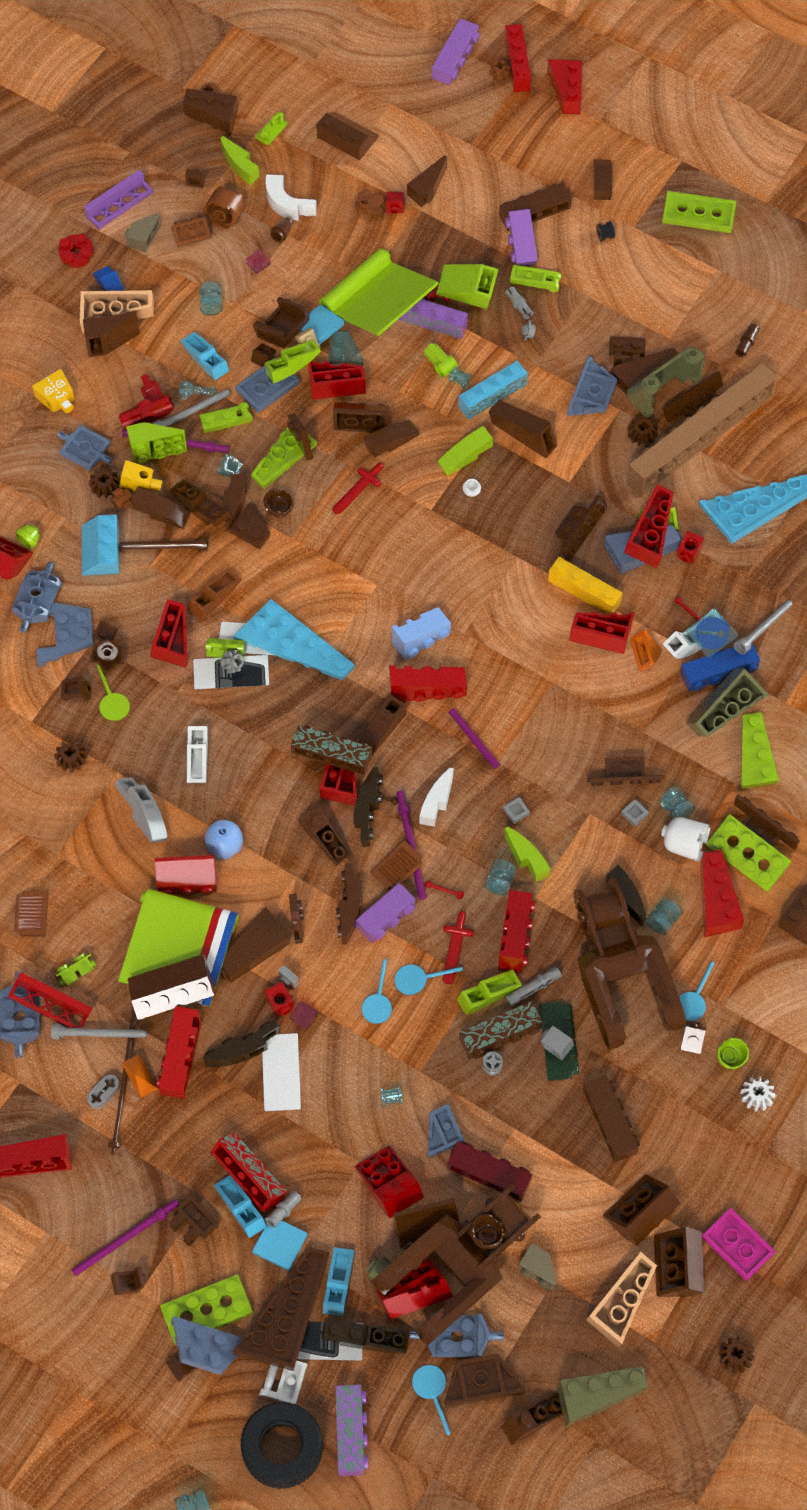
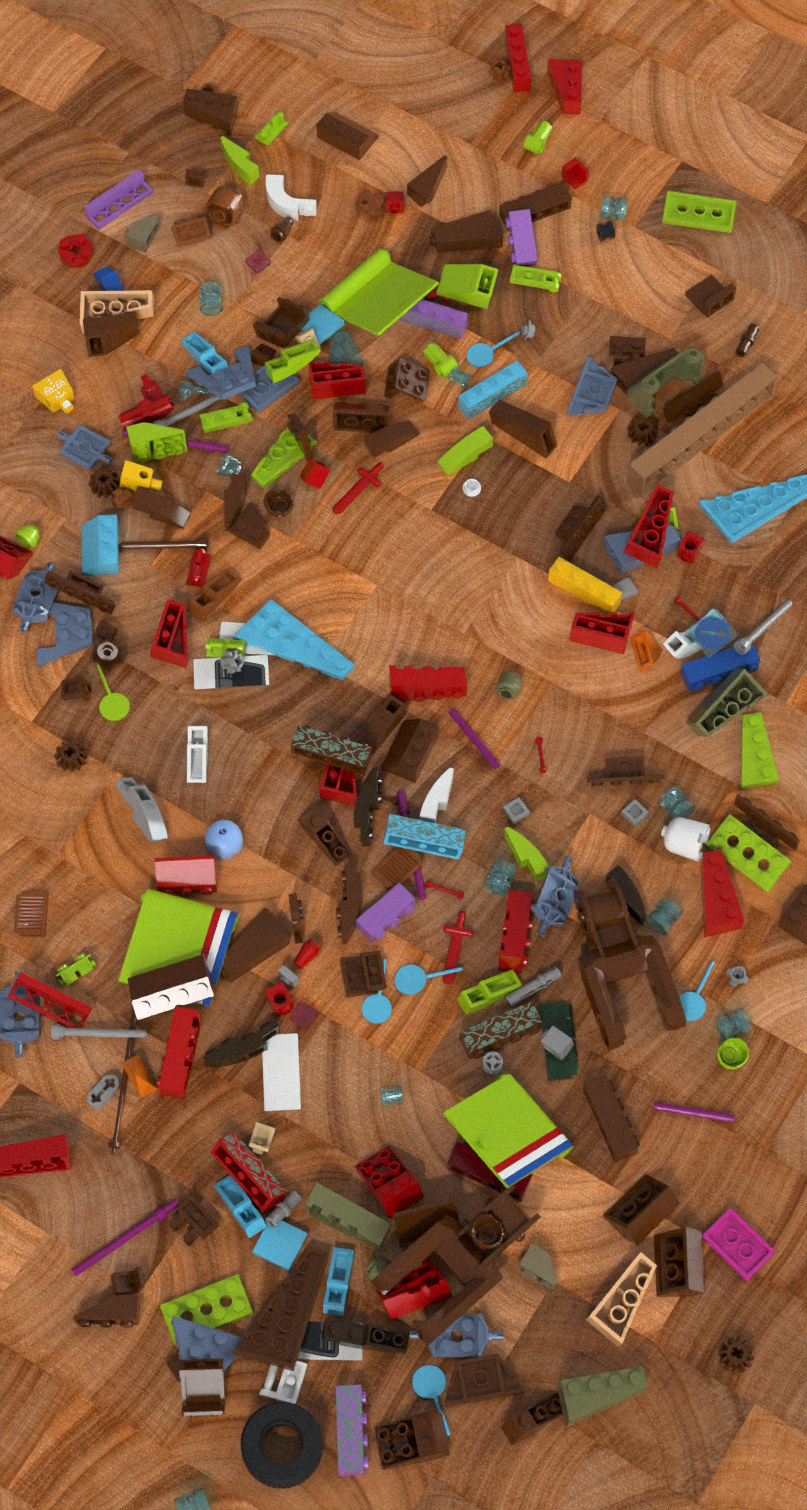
reddish brown slope [170,479,231,527] -> none
light blue wedge [392,607,451,660] -> none
sand blue wing [427,1104,465,1158] -> none
medium lavender brick [432,19,480,85] -> none
light grey pin [505,287,533,319] -> none
reddish brown slope [593,159,612,200] -> none
bracket [681,1021,706,1054] -> none
white gear [740,1077,775,1112] -> none
none -> reddish brown bracket [44,570,116,614]
none -> reddish brown slope [73,1295,140,1328]
none -> panel [179,1358,225,1417]
none -> sand blue wing [185,345,256,400]
none -> red hinge [186,548,211,588]
none -> tan bracket [248,1122,276,1155]
none -> red cone [293,939,321,969]
none -> red panel [300,457,330,489]
none -> olive wedge [305,1182,391,1251]
none -> reddish brown slope [340,951,387,998]
none -> reddish brown slope [374,1410,450,1470]
none -> reddish brown slope [381,719,439,783]
none -> medium azure brick [383,814,465,860]
none -> reddish brown bracket [384,357,430,402]
none -> reddish brown slope [429,210,503,252]
none -> lime door [443,1073,574,1188]
none -> medium azure piece [467,331,520,367]
none -> olive head [496,672,523,700]
none -> lime piece [523,120,553,155]
none -> sand blue plate [531,856,579,937]
none -> red hinge [535,737,547,774]
none -> red panel [561,157,589,189]
none -> clear light blue wheel [600,195,628,221]
none -> light grey tile [613,577,638,602]
none -> magenta bar [653,1102,735,1123]
none -> reddish brown bracket [685,275,736,318]
none -> clear light blue wheel [716,1007,752,1041]
none -> light grey plate [726,966,749,987]

